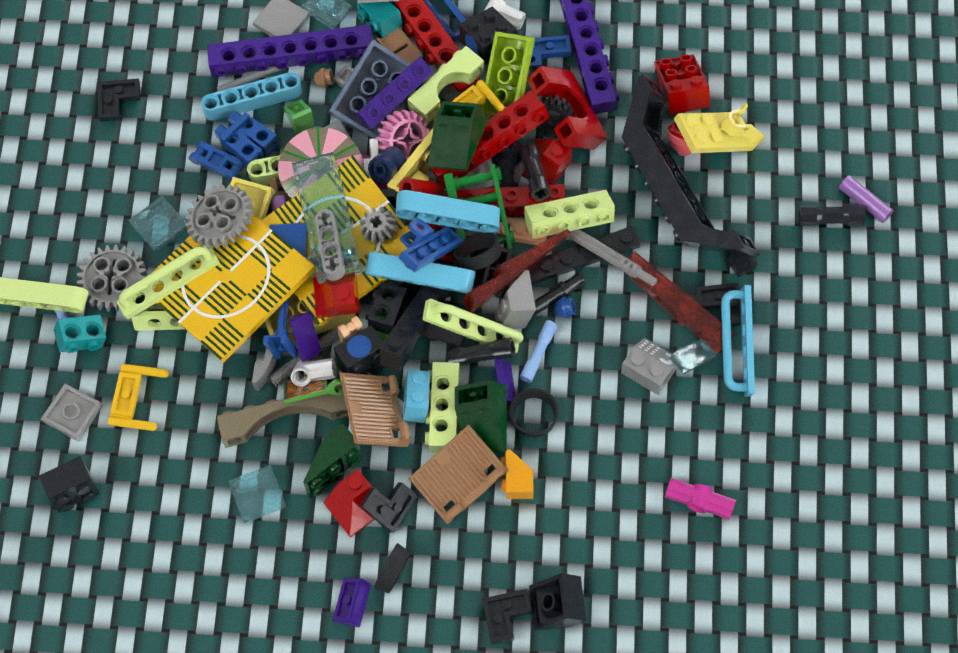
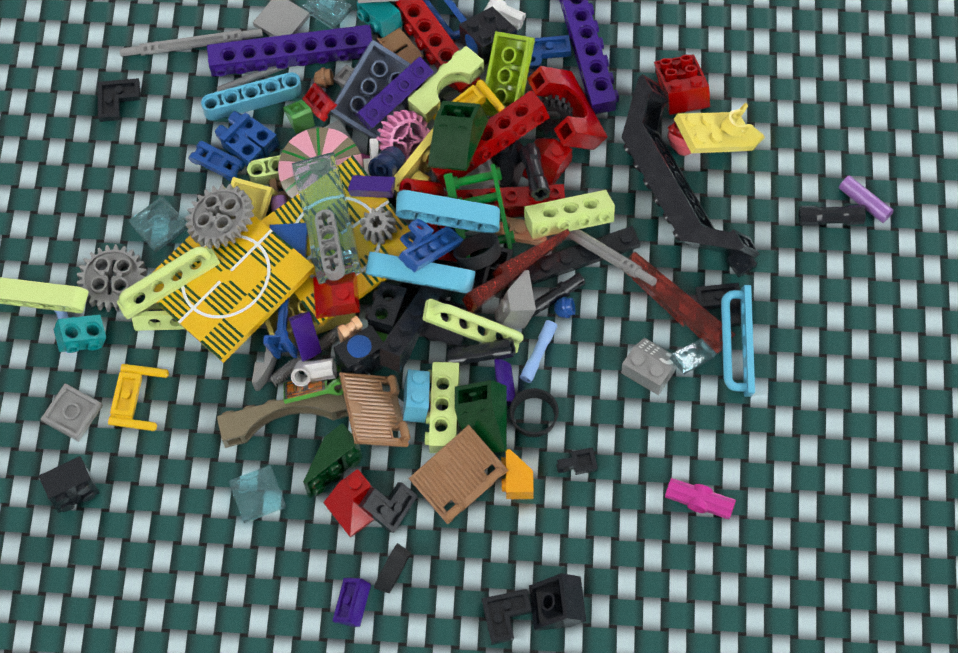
none -> light grey axle [120,28,263,57]
none -> red plate [302,83,337,122]
none -> dark purple slope [348,175,396,198]
none -> black plate [556,447,598,475]

